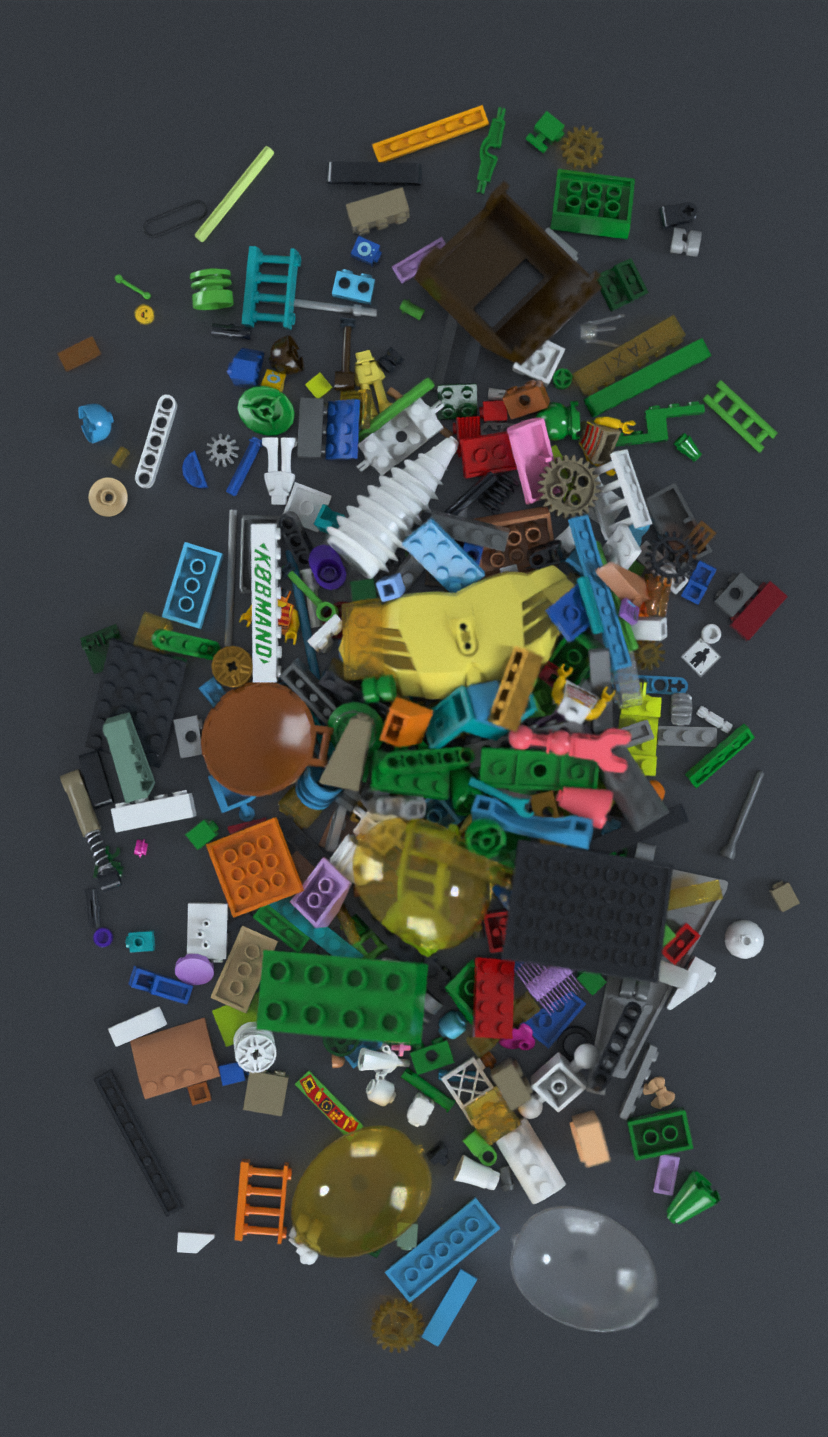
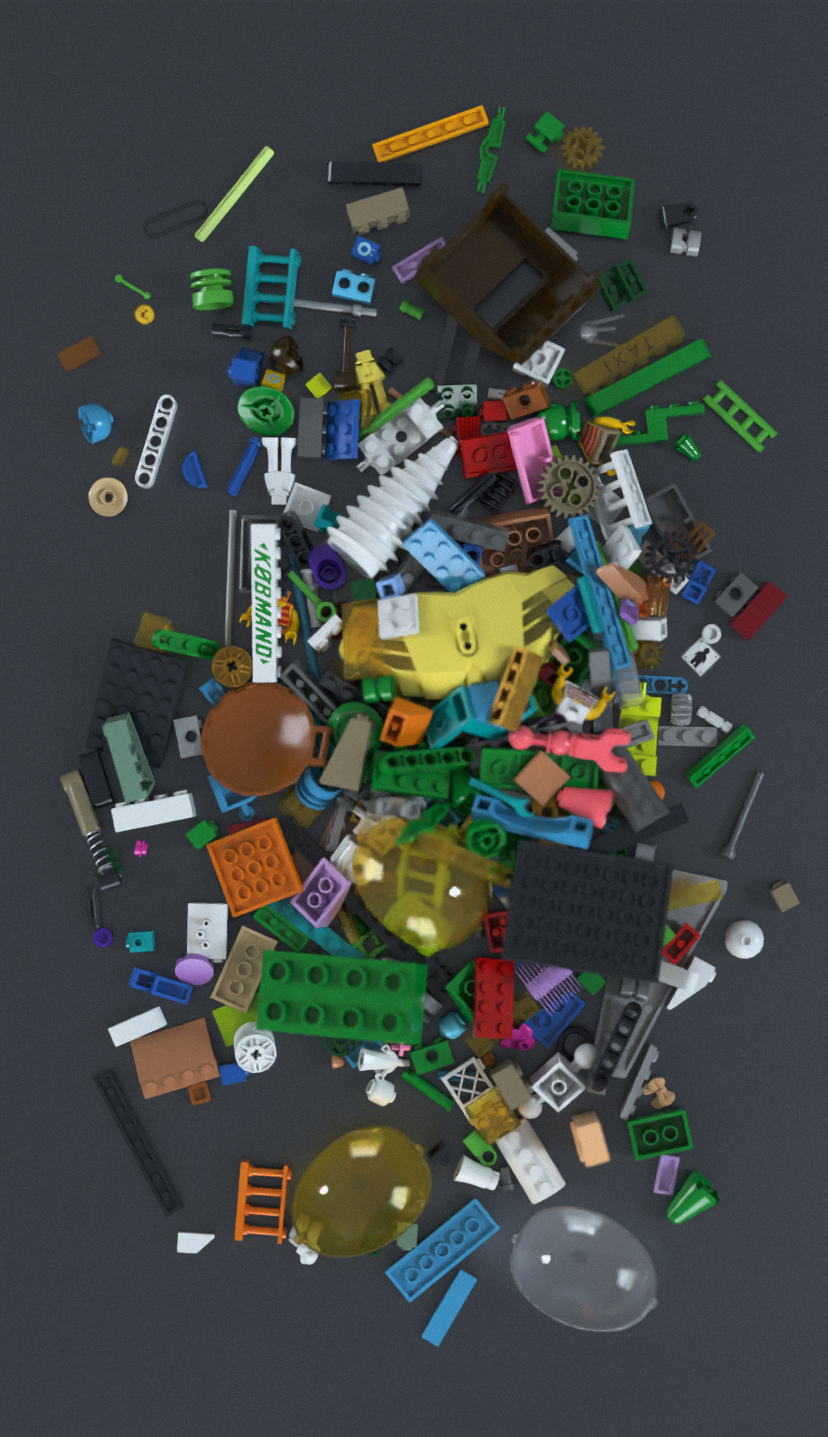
dark green hinge [80,624,123,674] -> none
medium azure brick [162,542,224,629] -> none
light grey gear [206,434,239,467] -> none
dark tan brick [243,1070,289,1116] -> none
tile [295,1070,363,1140] -> none
clear yellow gear [371,1299,424,1353] -> none
white brick [407,1092,434,1127] -> none
none -> white plate [378,593,420,640]
none -> green piece [395,800,453,846]
none -> nougat tile [514,750,570,806]
none -> medium nougat tile [550,639,570,665]

